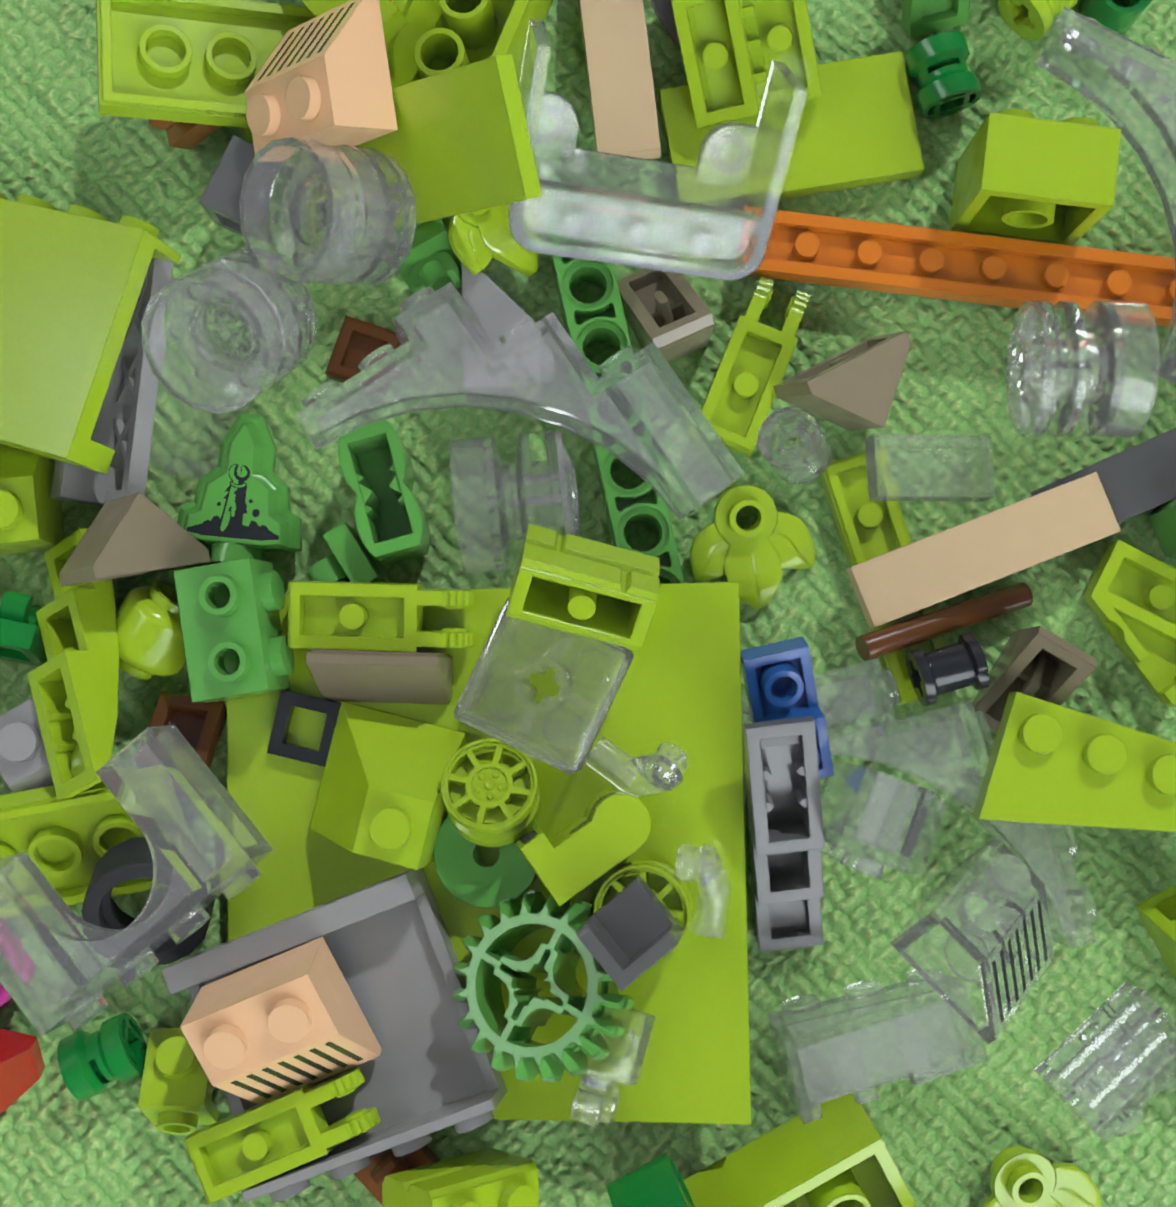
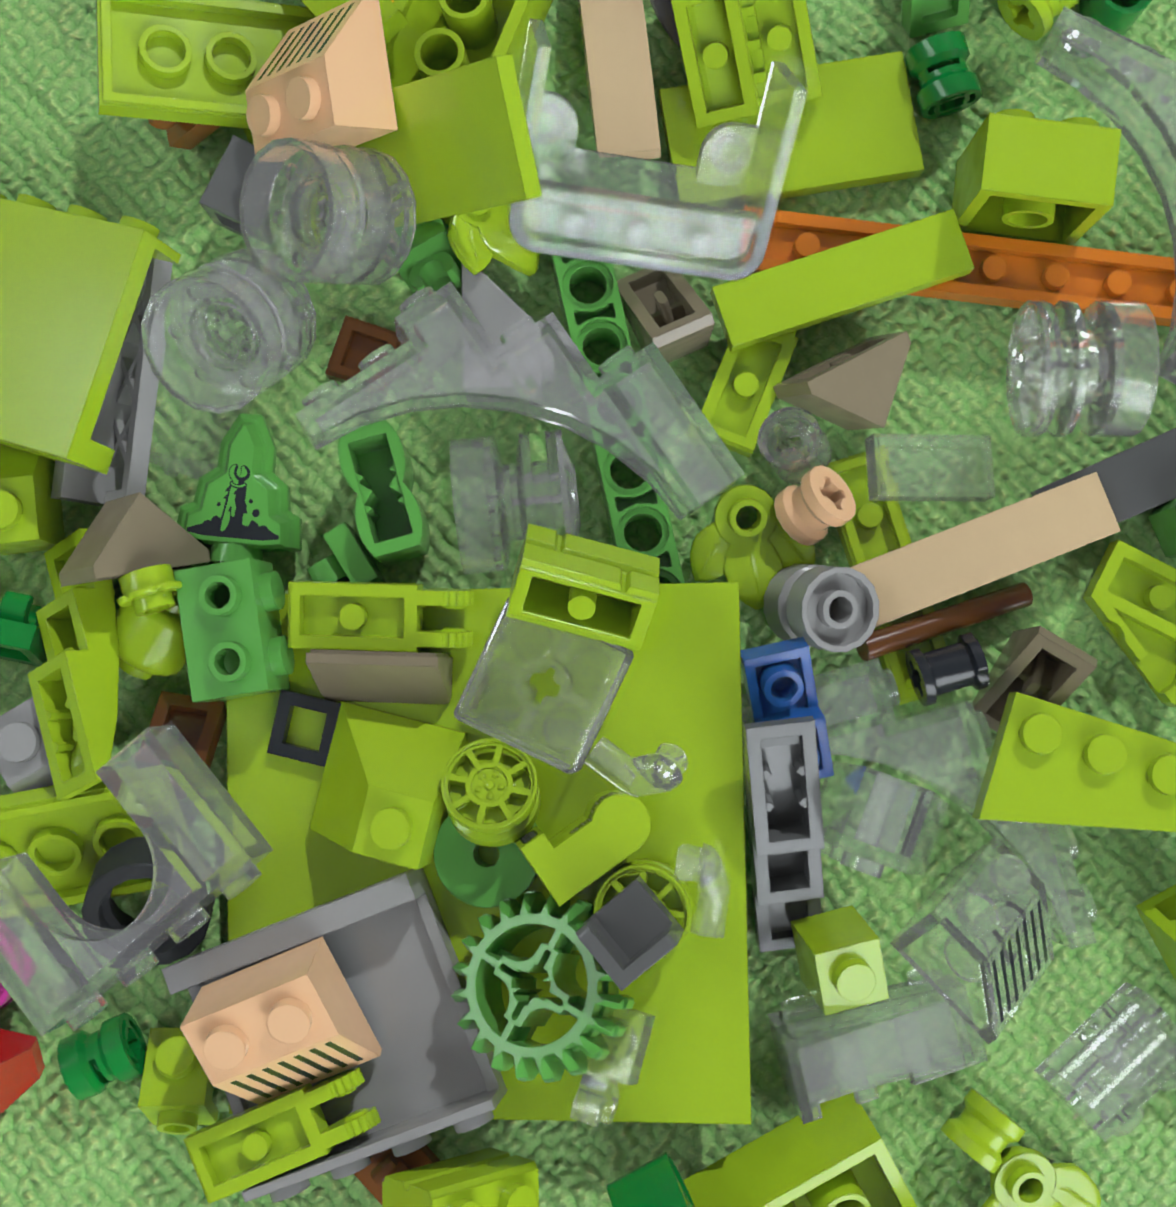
none -> lime plate [117,564,182,617]
none -> lime tile [710,208,975,352]
none -> light grey wheel [764,564,879,652]
none -> light nougat wheel [774,465,856,546]
none -> lime brick [791,905,889,1016]
none -> lime wheel [940,1088,1026,1174]

